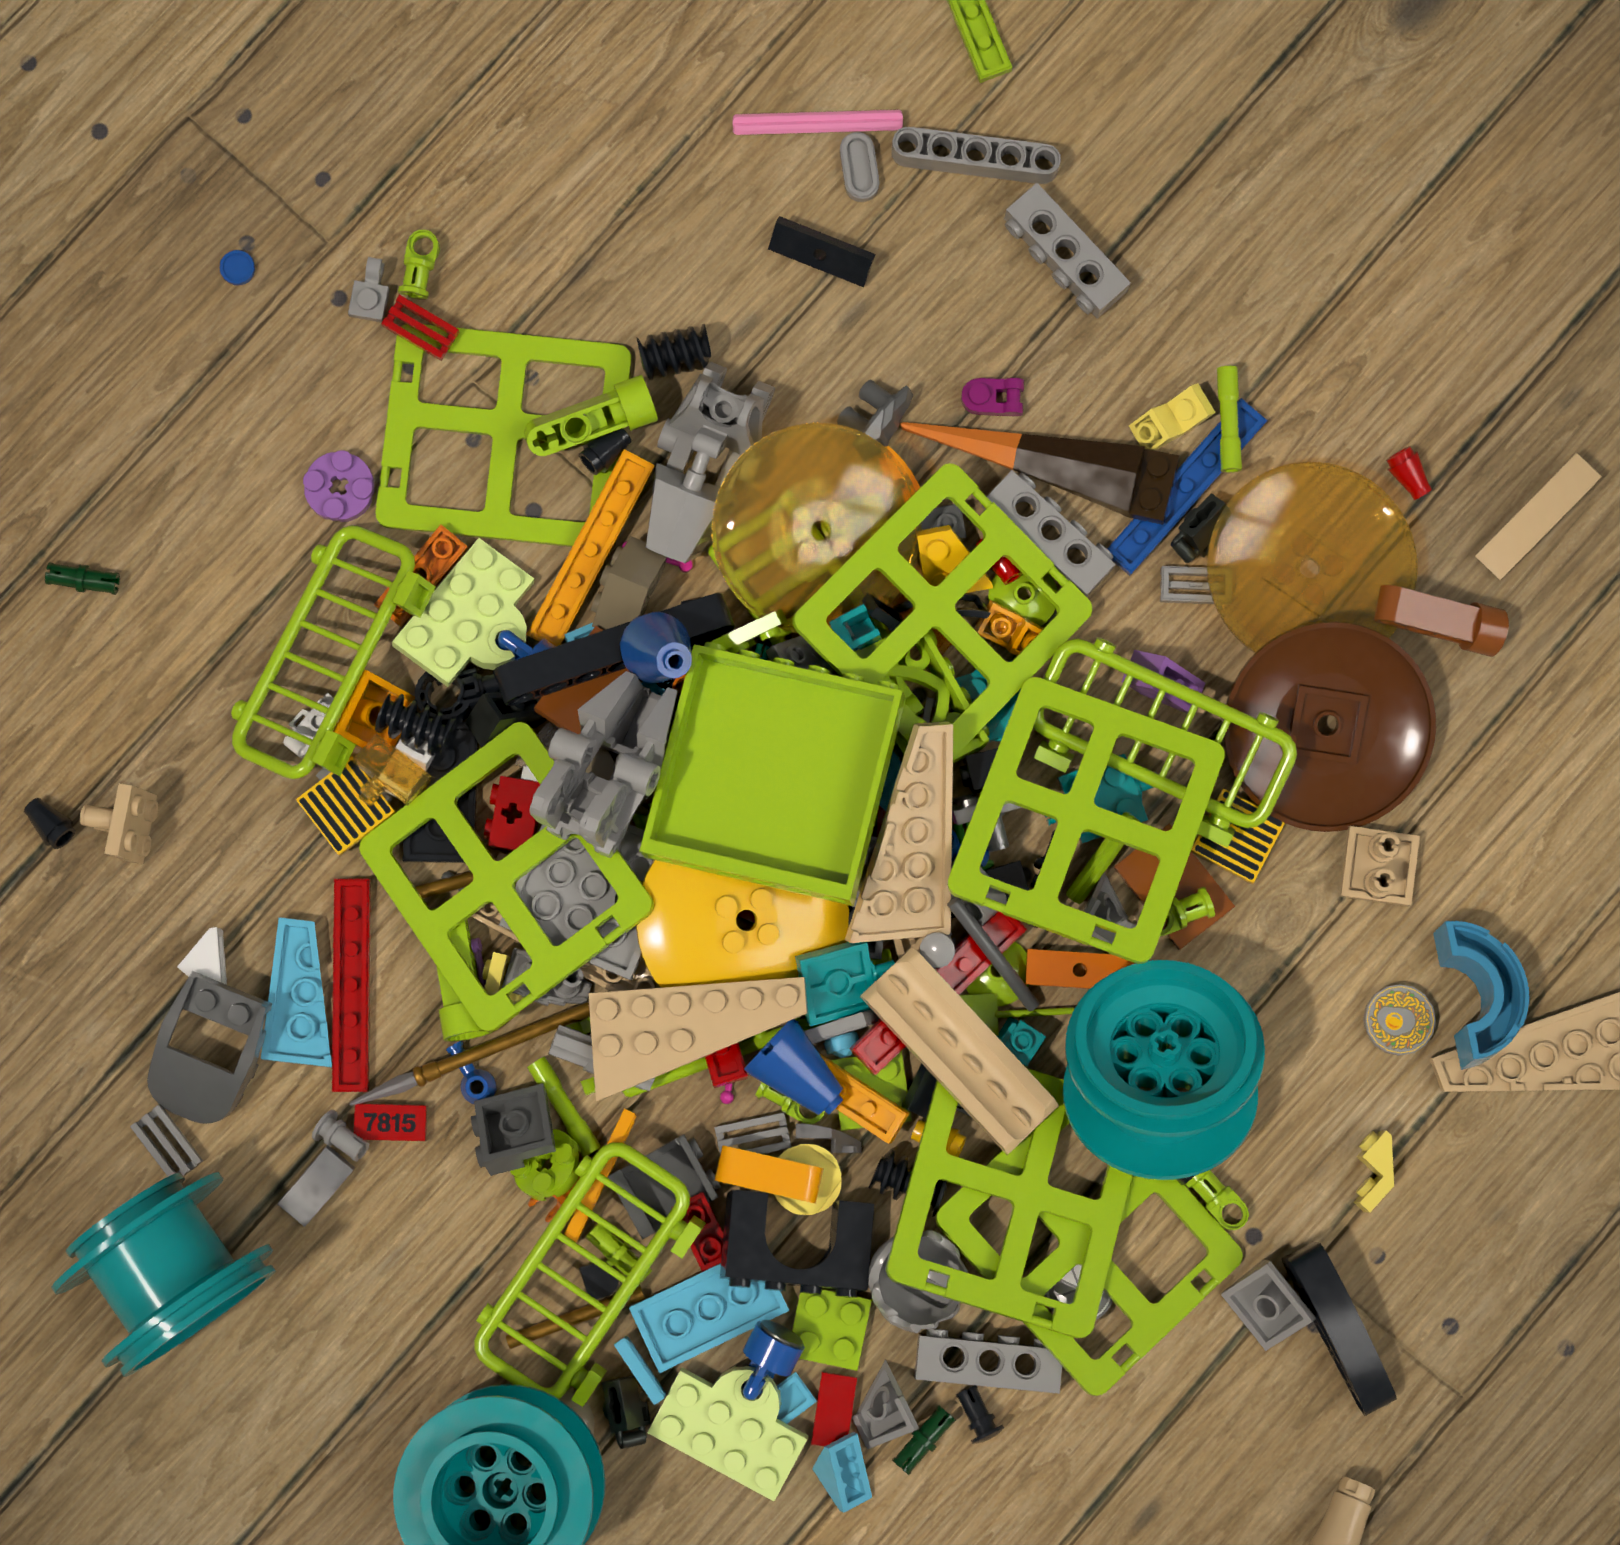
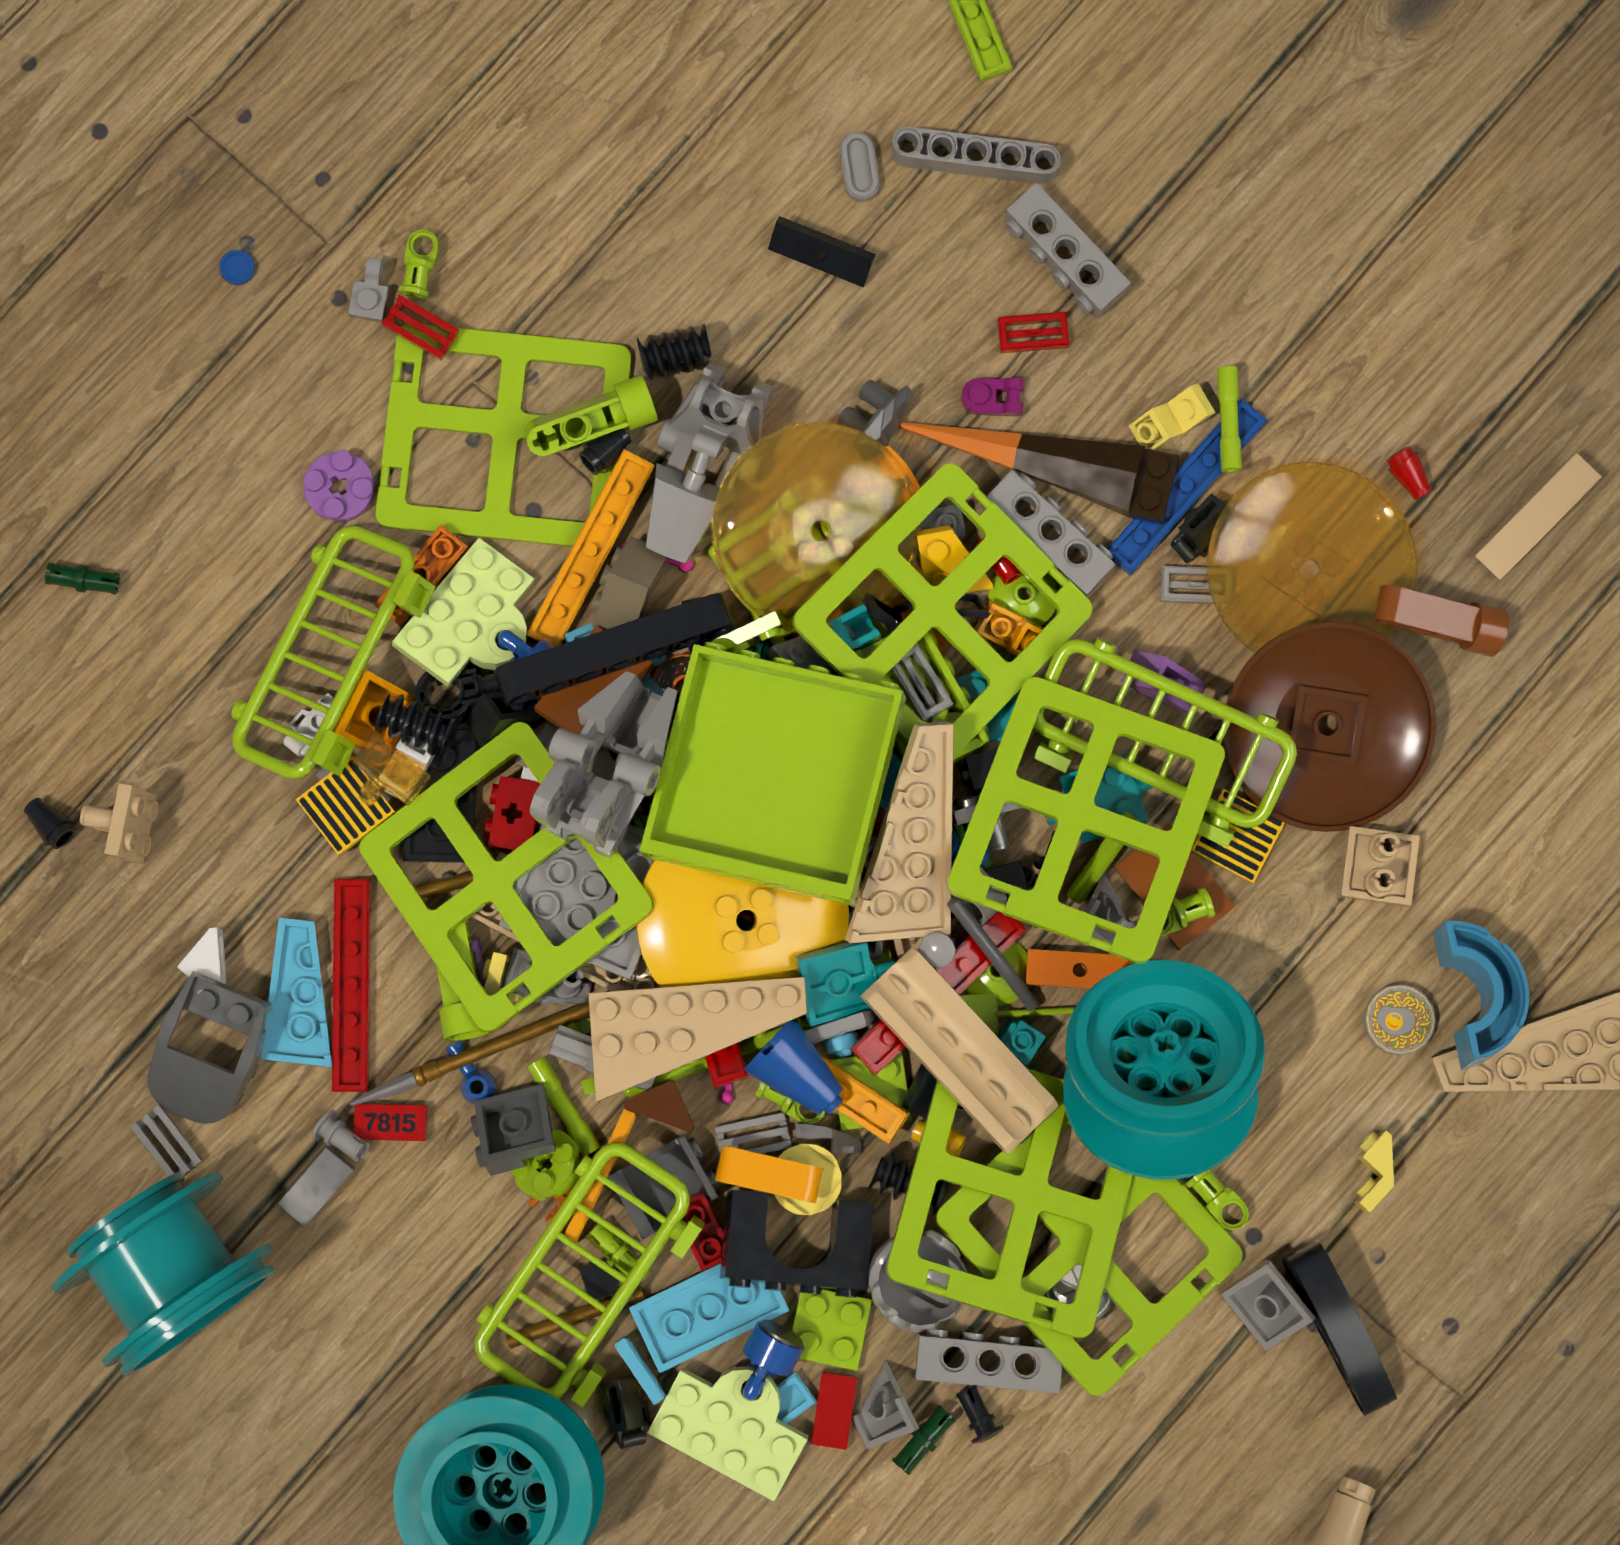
blue cone [620,611,692,683] -> none
bright pink axle [733,110,903,135] -> none
medium azure slope [812,1432,872,1513] -> none
none -> reddish brown slope [623,1080,695,1134]
none -> light grey tile [890,644,953,722]
none -> red tile [997,312,1070,354]

